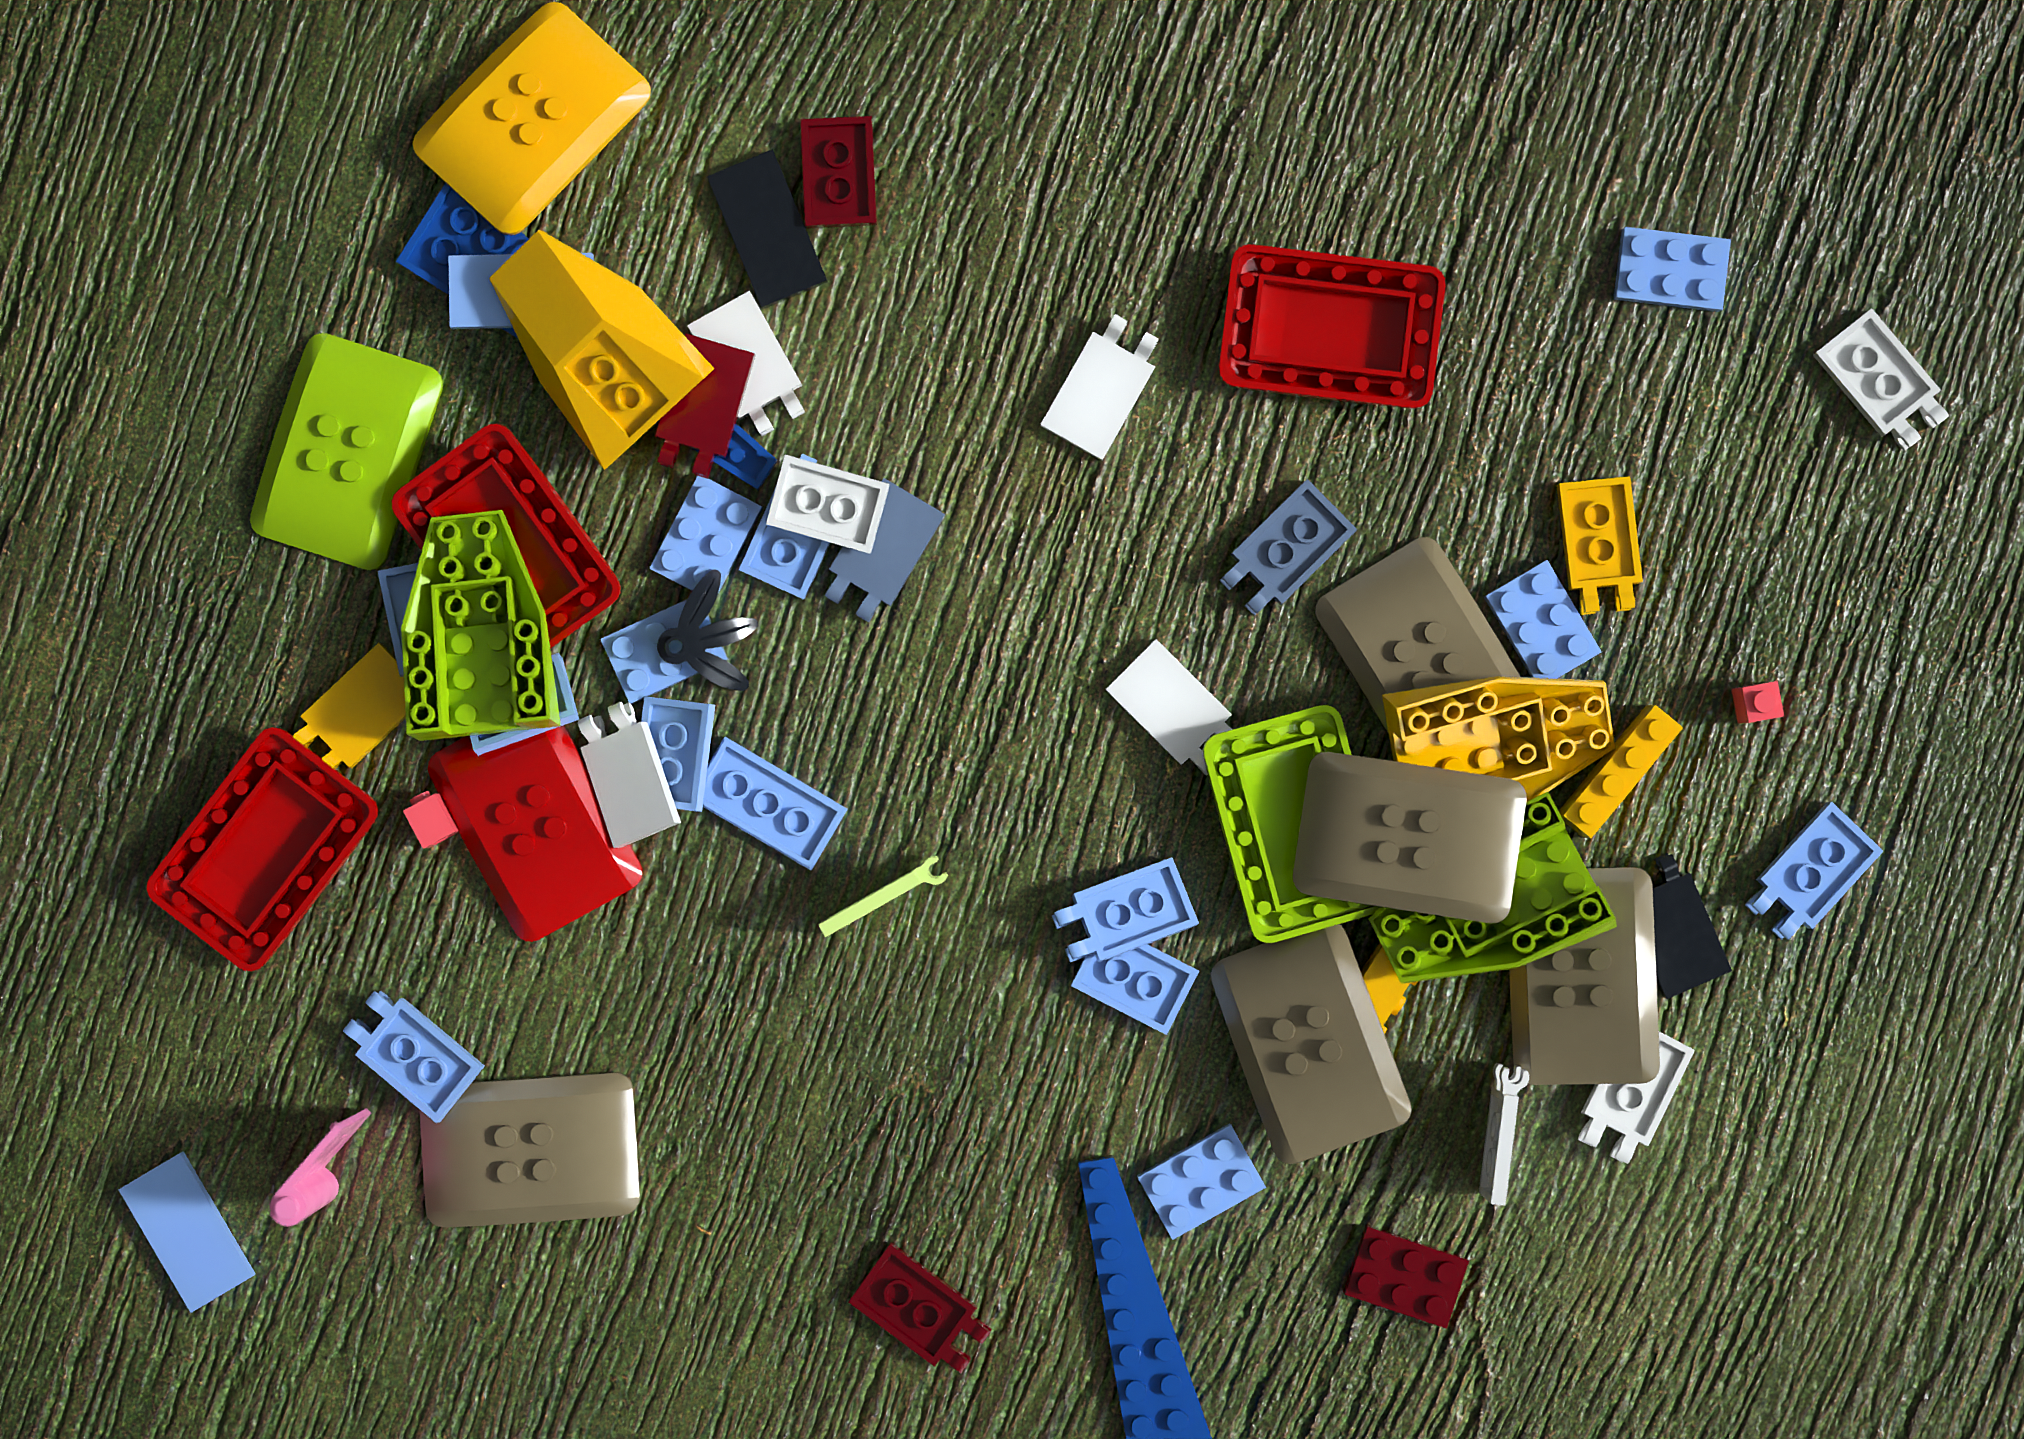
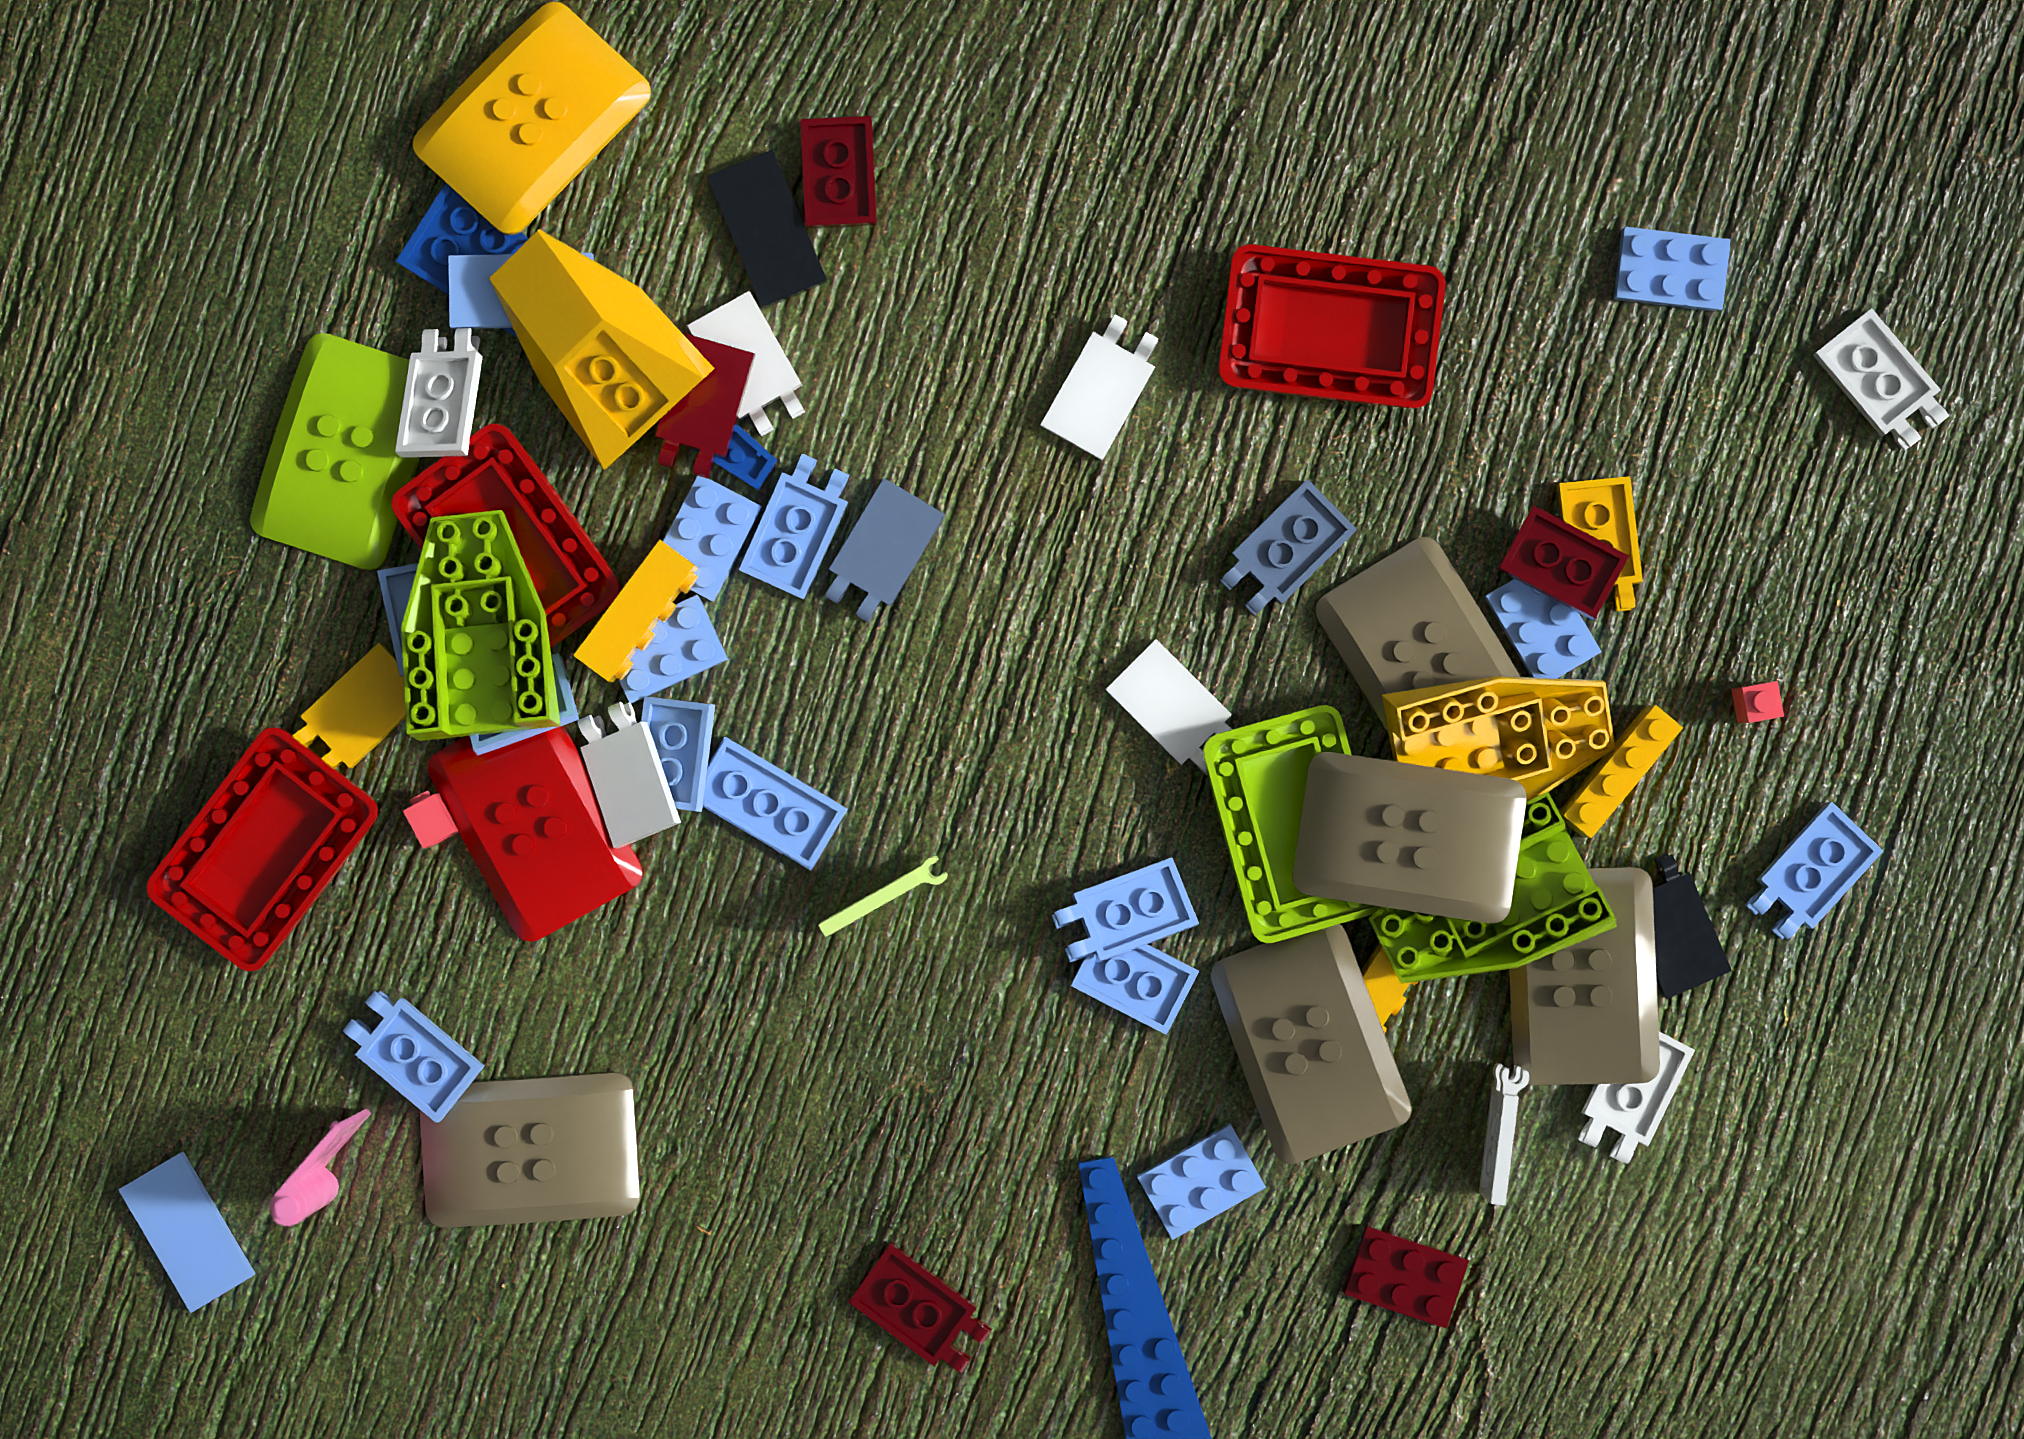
black plant [657,569,758,691] -> none
white plate [766,455,890,554] -> none
none -> white tile [395,328,482,457]
none -> yellow brick [573,540,698,682]
none -> dark red plate [1498,505,1630,621]

